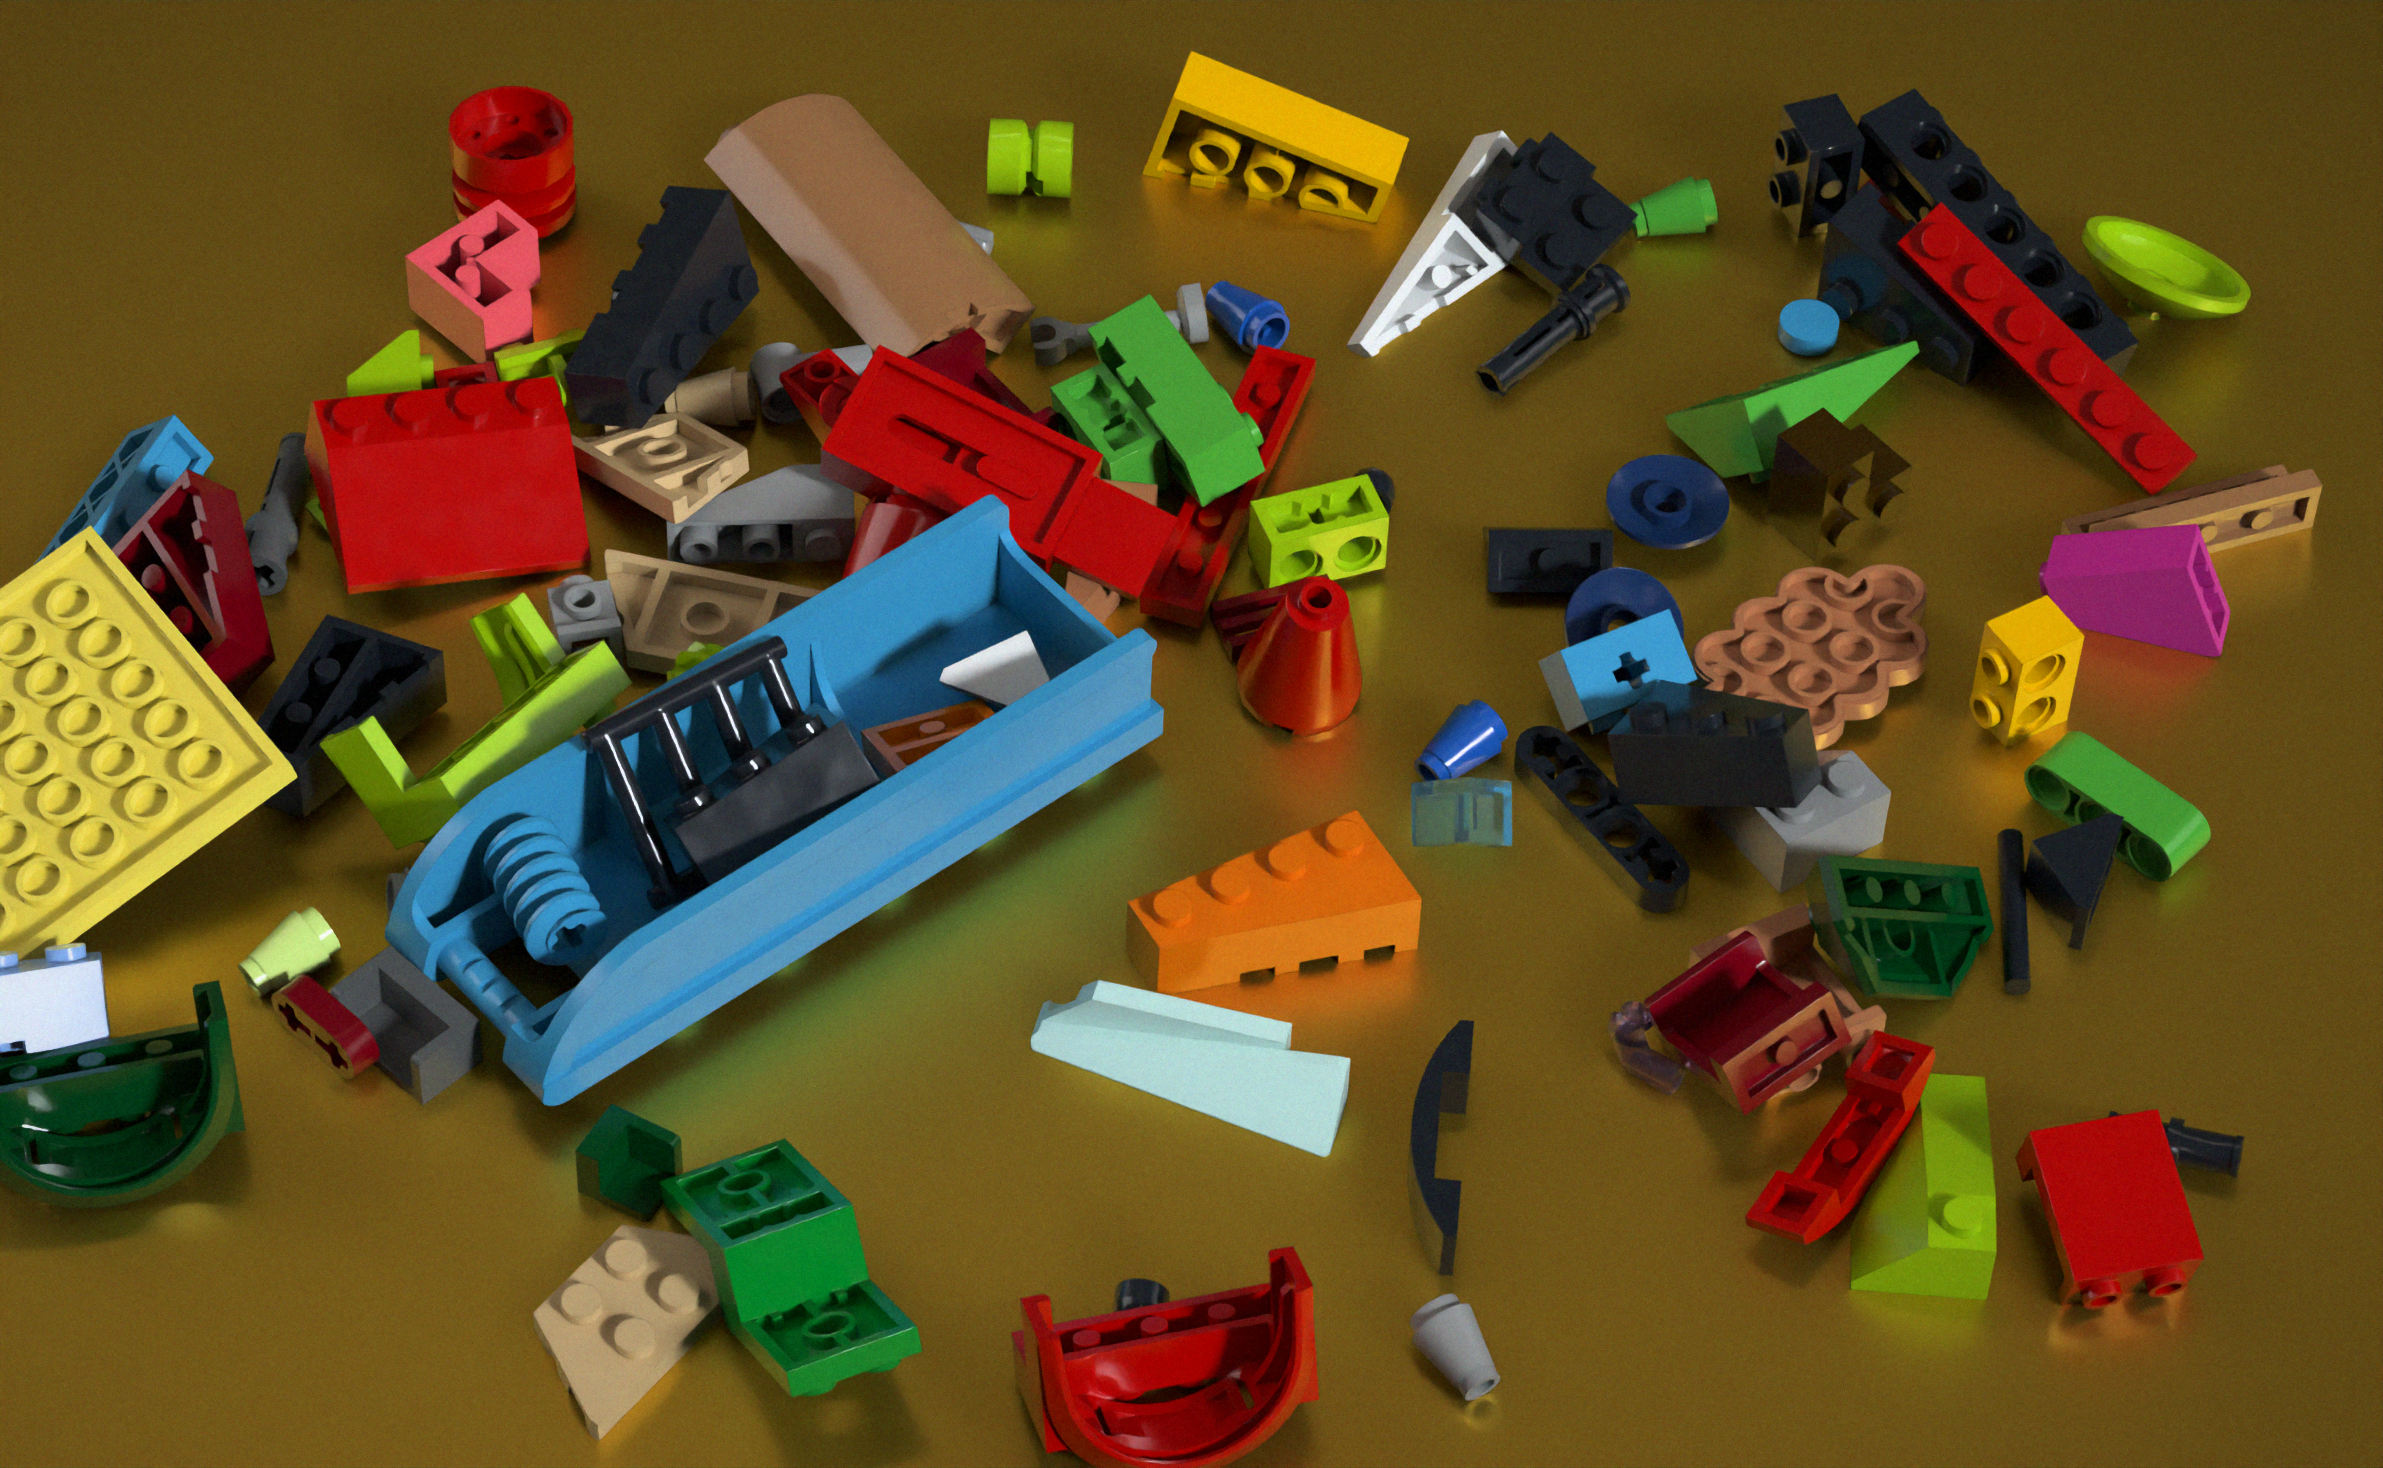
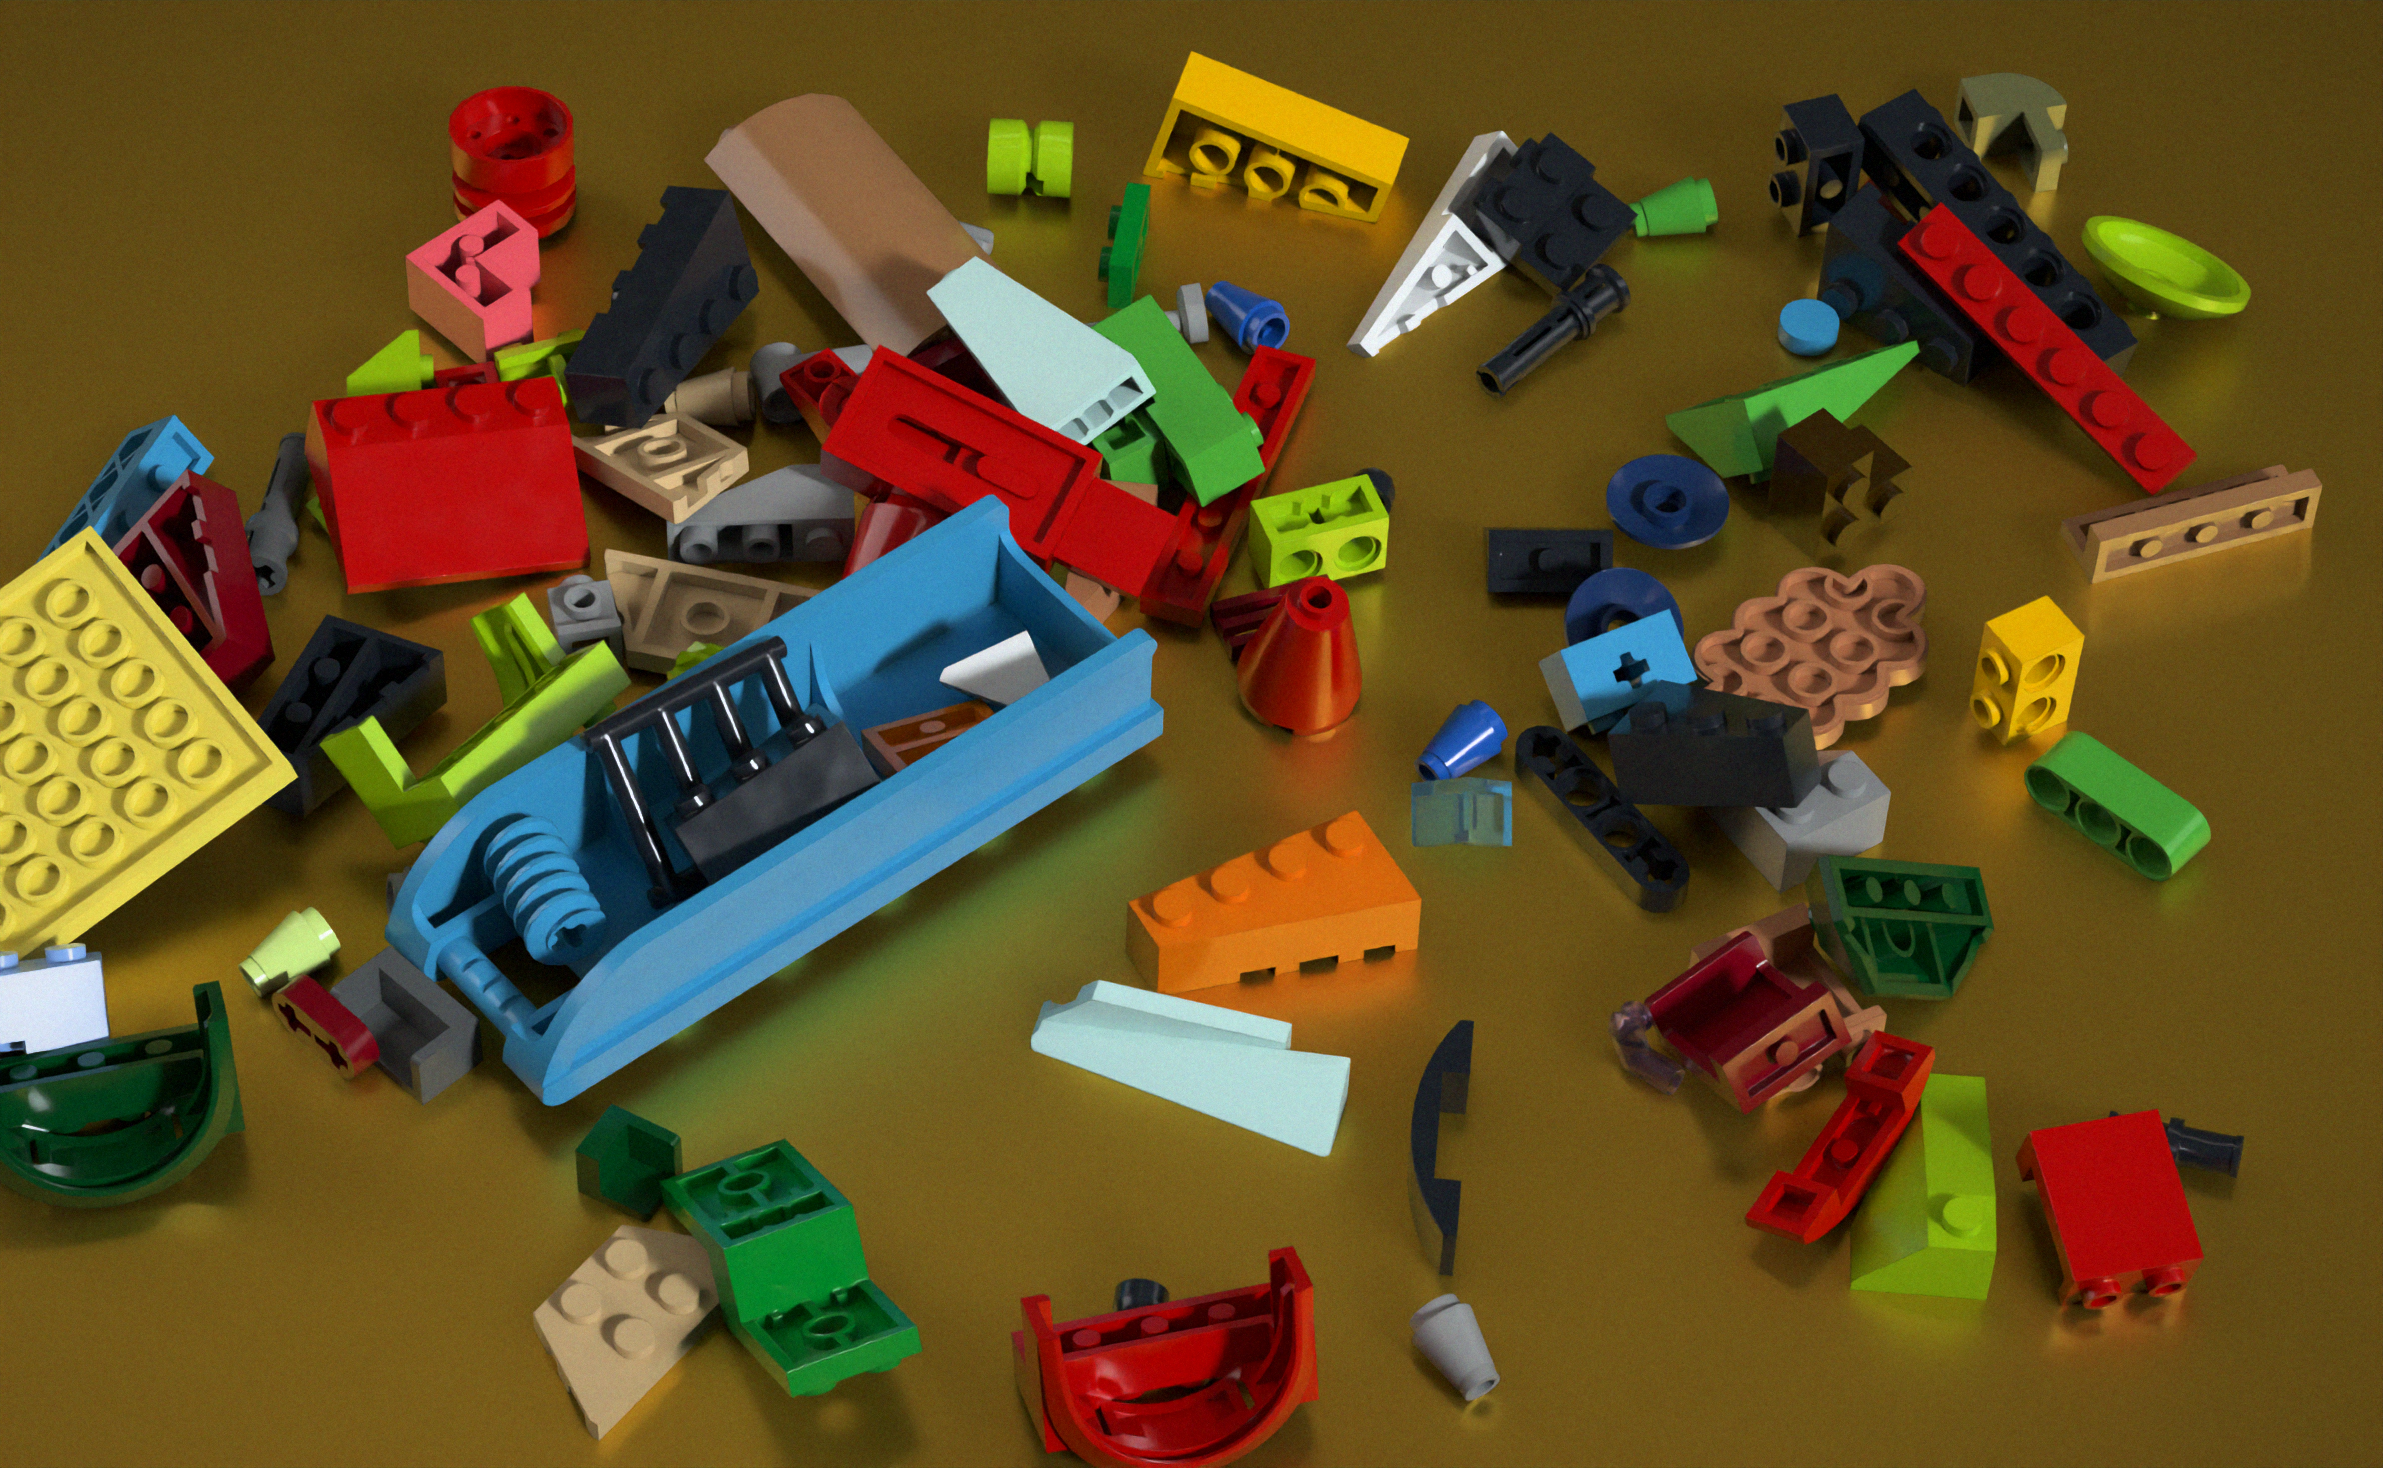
black bar [1997,829,2031,995] -> none
black slope [2025,813,2124,951] -> none
dark pink slope [2039,524,2231,657] -> none
none -> light aqua slope [926,256,1157,445]
none -> green plate [1098,182,1151,309]
none -> olive brick [1953,73,2068,193]

